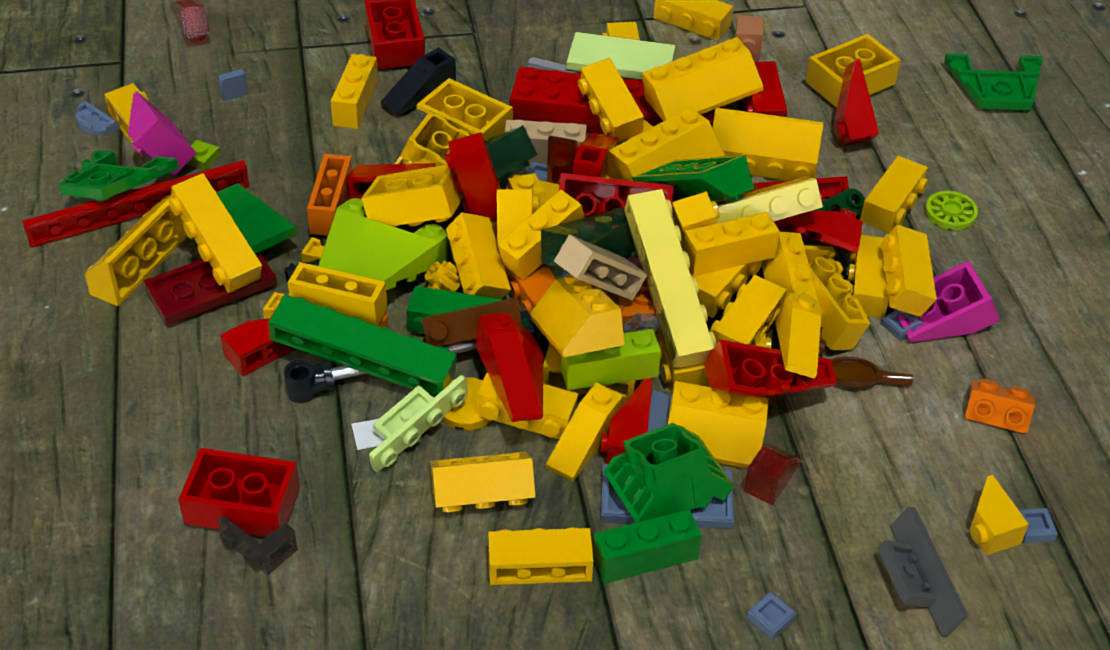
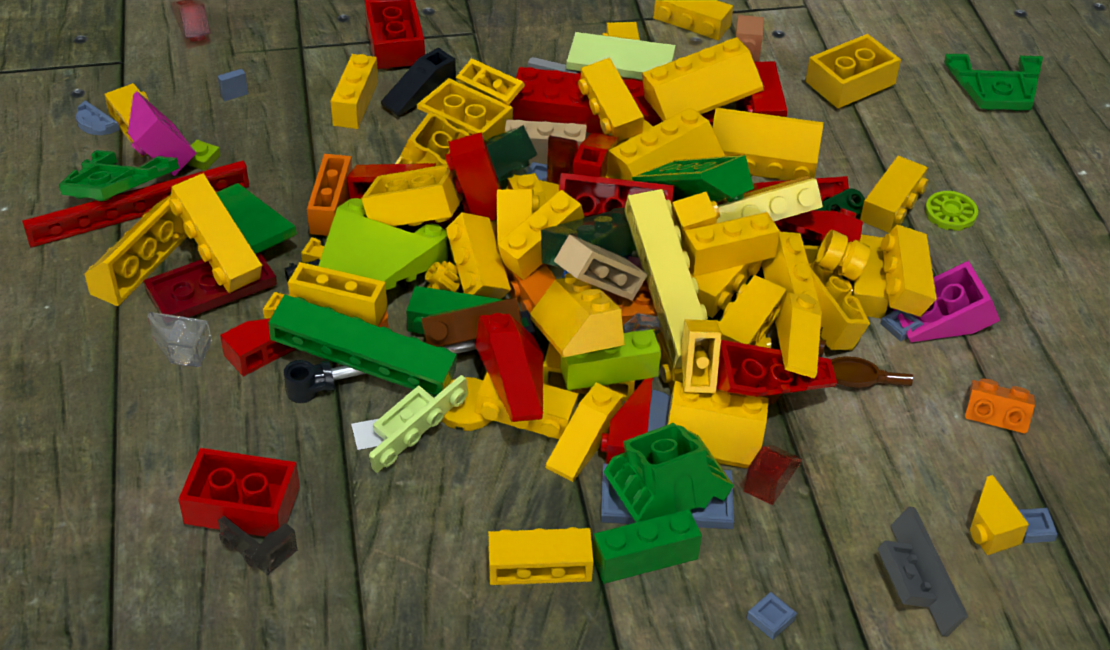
yellow slope [430,452,536,512] -> none
red slope [834,59,879,147] -> none
none -> clear slope [148,312,212,368]
none -> yellow slope [455,58,525,105]
none -> yellow slope [682,319,722,393]
none -> yellow wheel [815,230,870,281]

